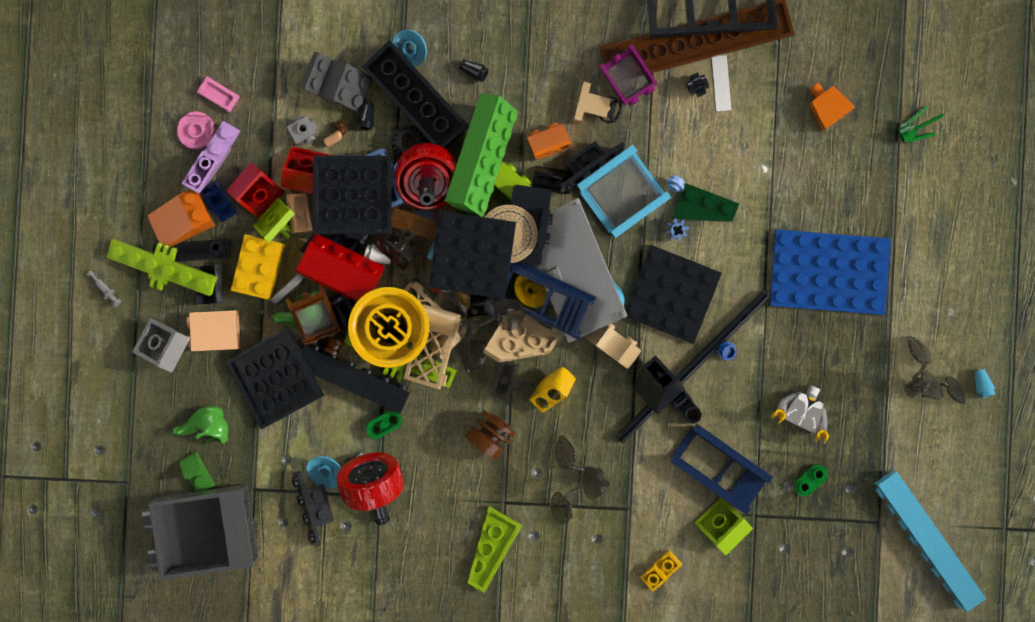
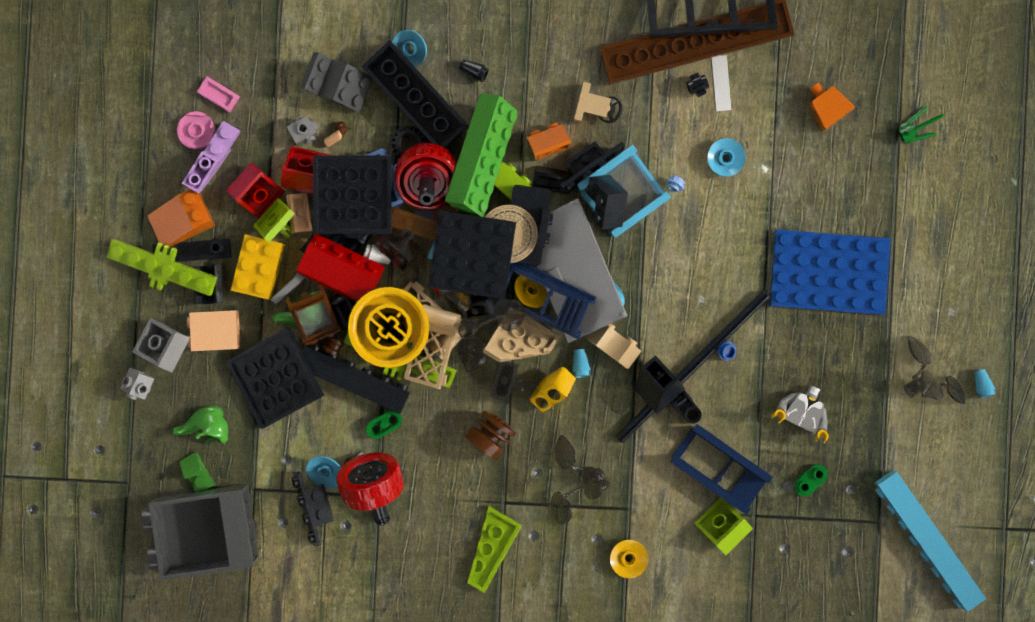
light grey piece [86,271,122,307] -> none
clear blue brick [202,180,238,223] -> none
black cone [356,101,375,131] -> none
window [599,45,657,107] -> none
black plate [625,245,722,344] -> none
yellow slope [640,550,682,592] -> none
medium blue gear [665,217,689,242] -> none
dark green wing [672,183,740,222] -> none
none -> light grey brick [120,368,154,400]
none -> medium azure cone [572,349,591,378]
none -> black brick [587,174,628,230]
none -> yellow dish [610,540,649,578]
none -> medium azure dish [707,138,746,177]

